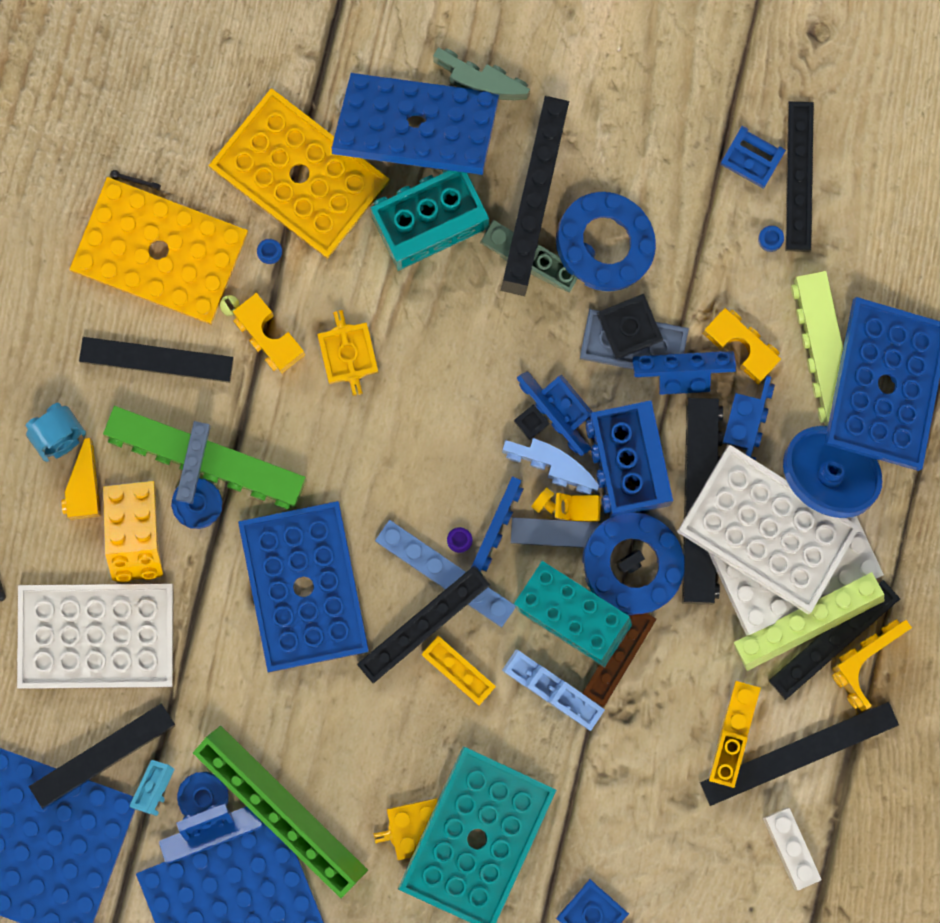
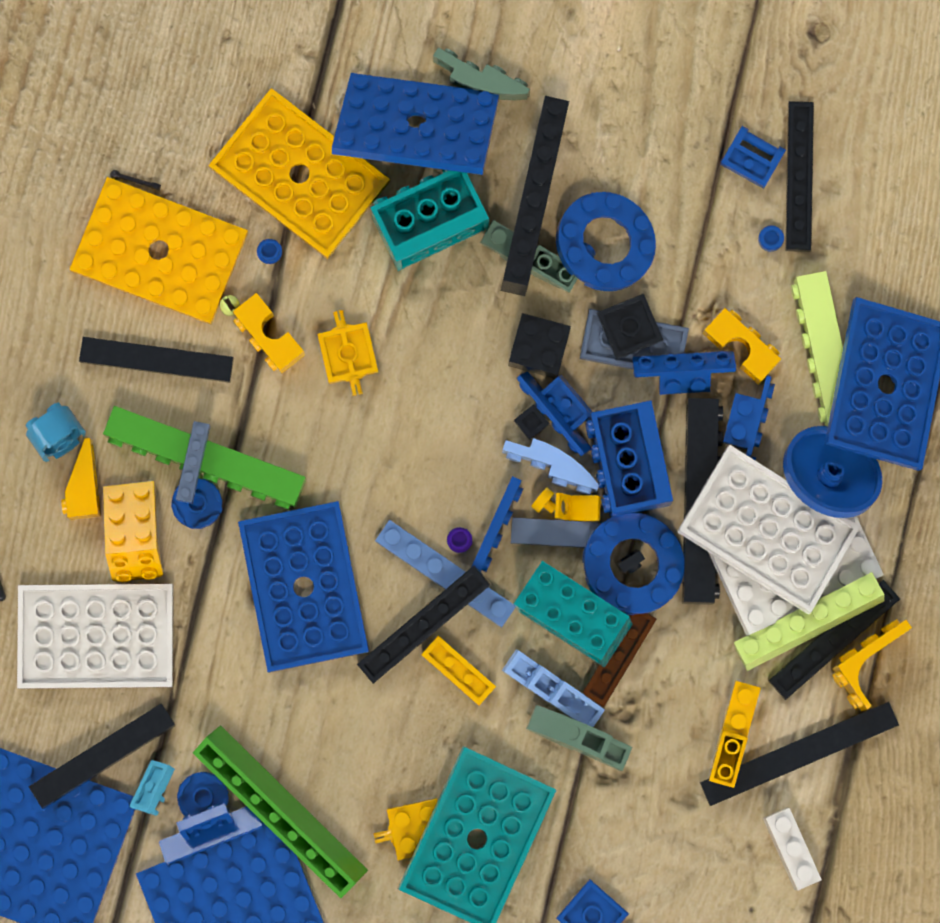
none -> black brick [508,313,571,379]
none -> sand green slope [526,705,633,771]

